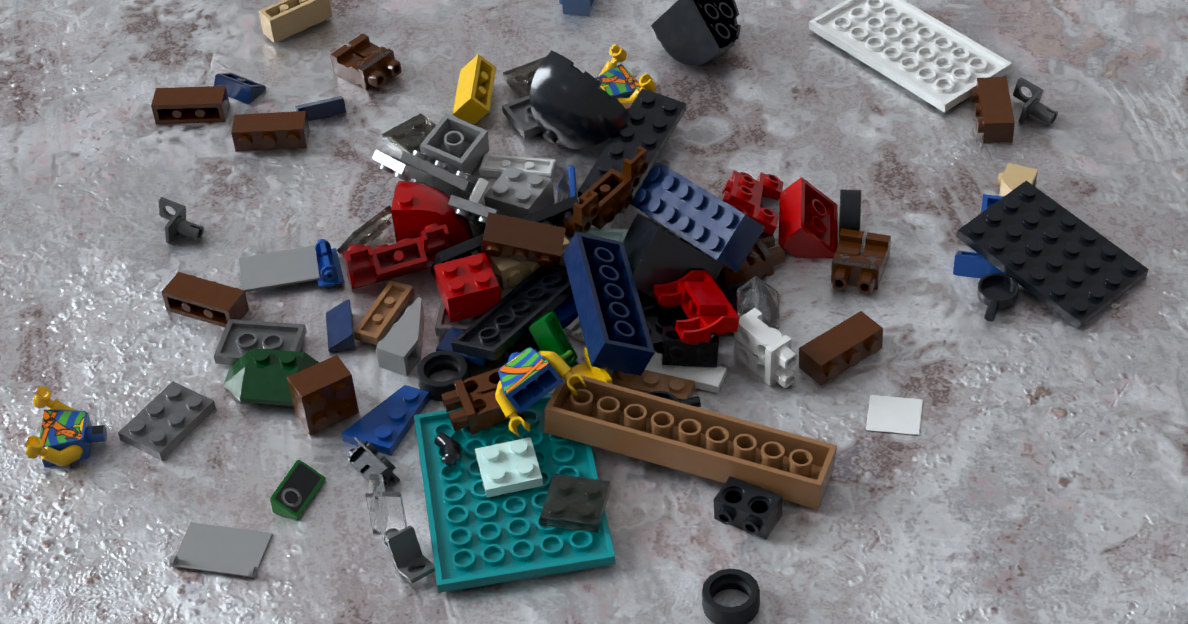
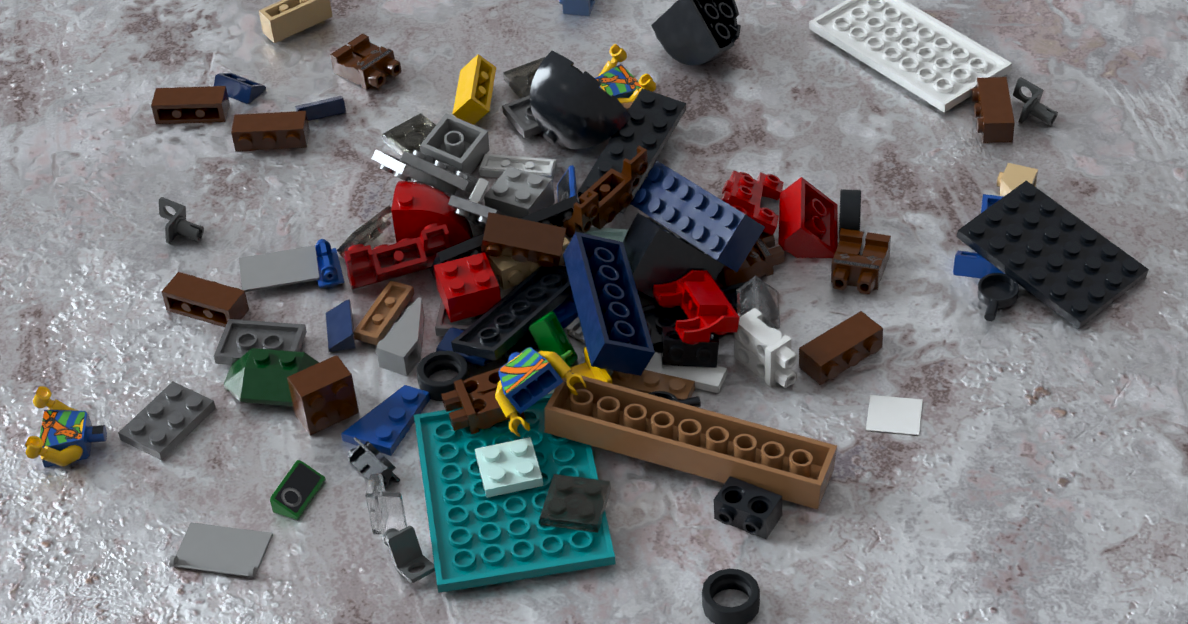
black arm [434,432,462,467] -> none

